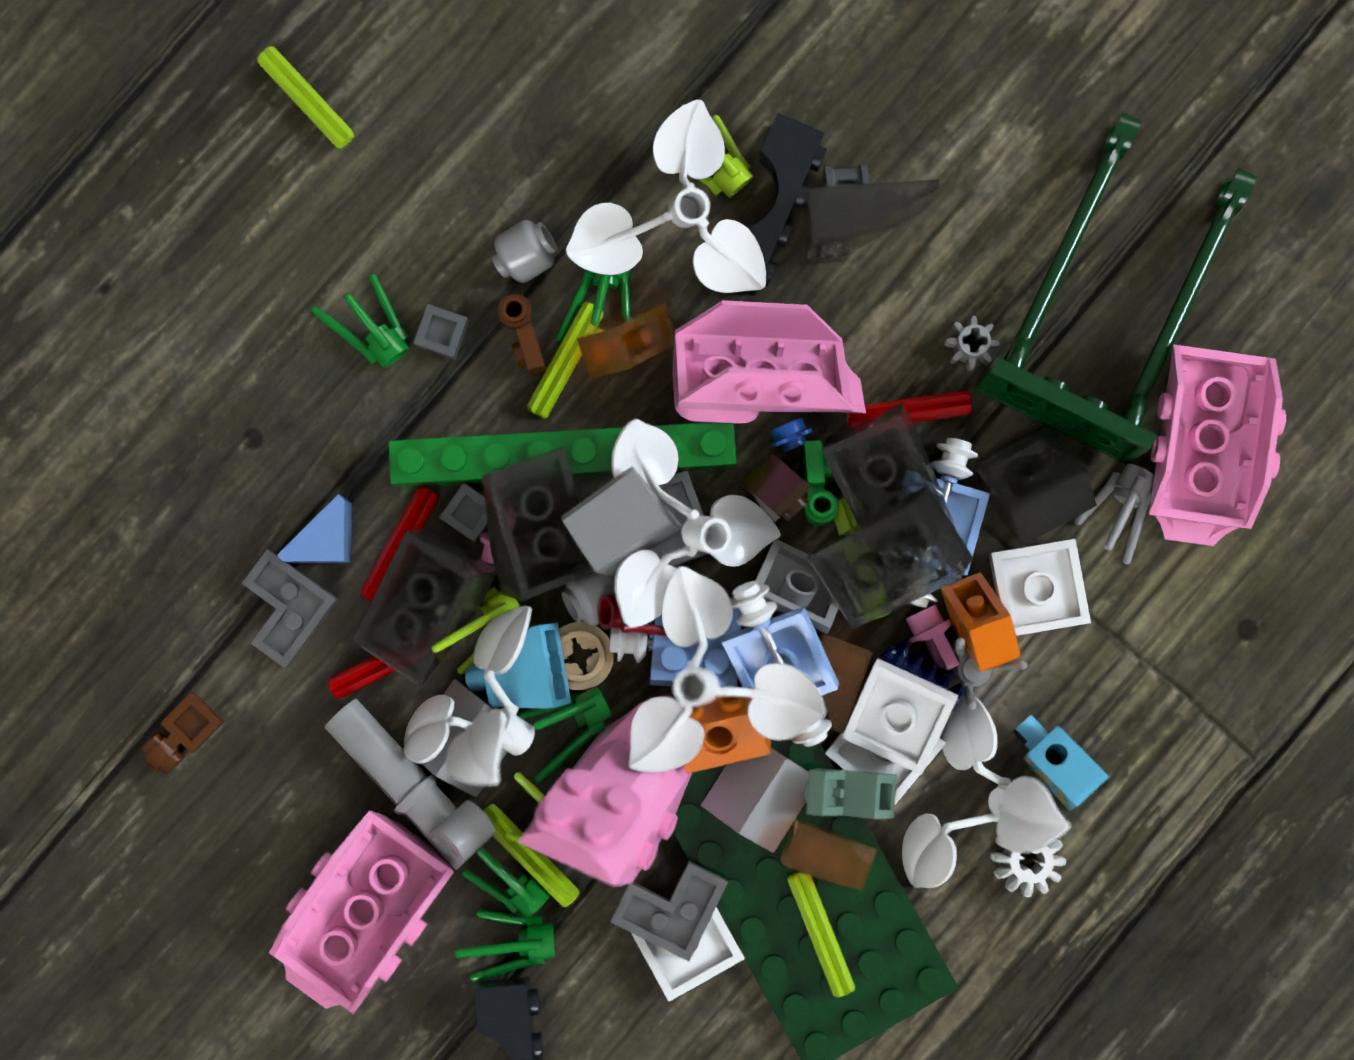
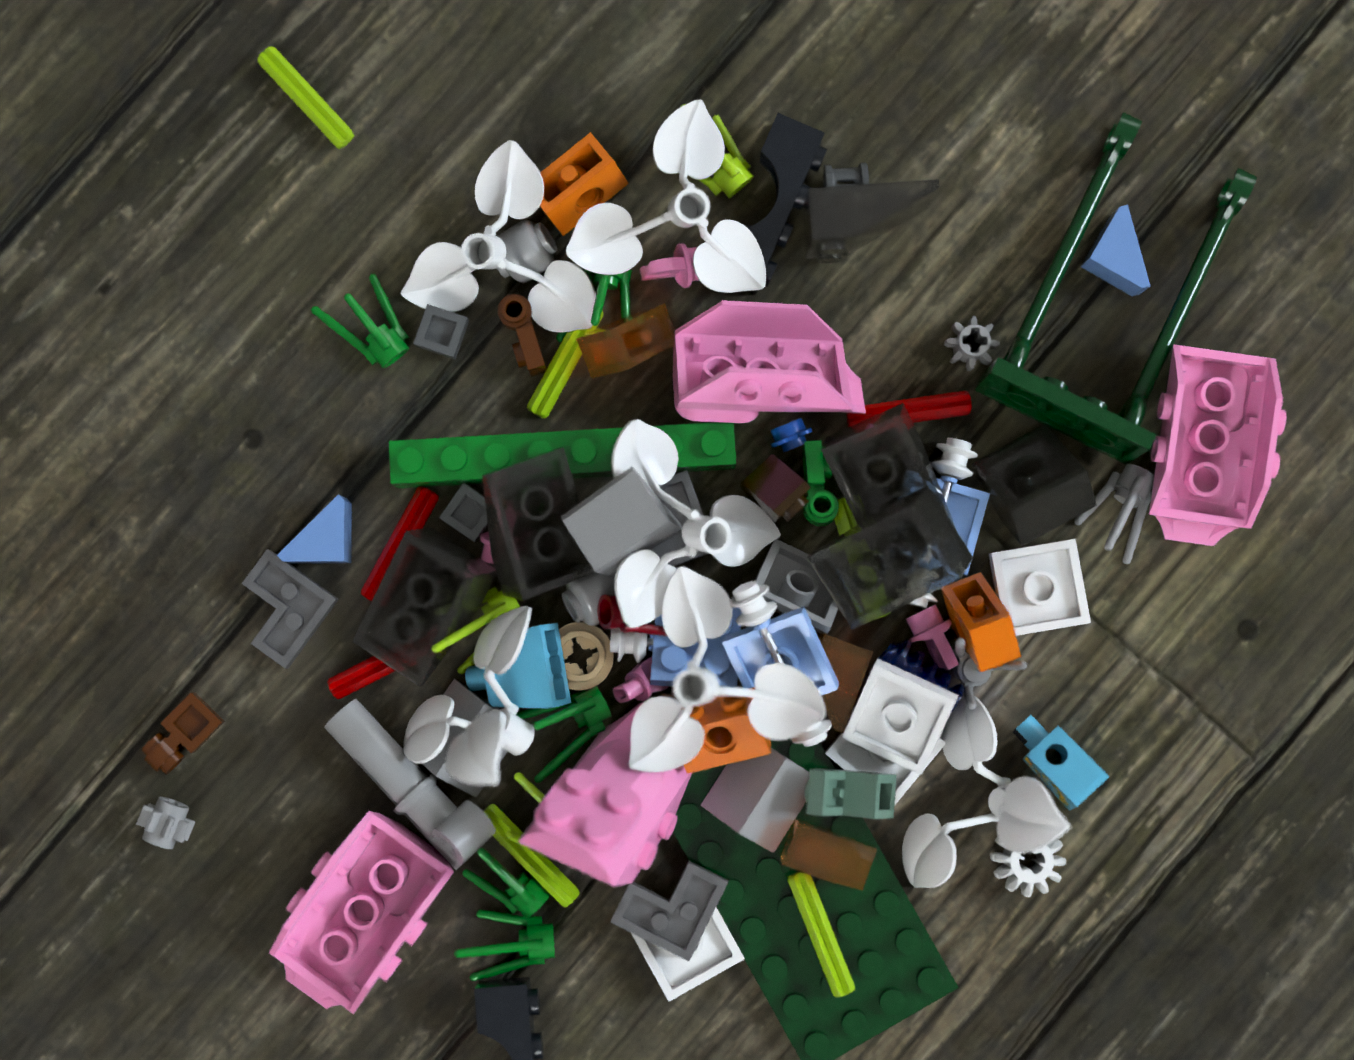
none -> light grey gear [136,796,195,849]
none -> white plant [401,140,596,332]
none -> orange brick [540,132,629,236]
none -> bright pink piece [613,656,669,703]
none -> bright pink piece [640,243,699,288]
none -> medium blue slope [1081,205,1150,296]

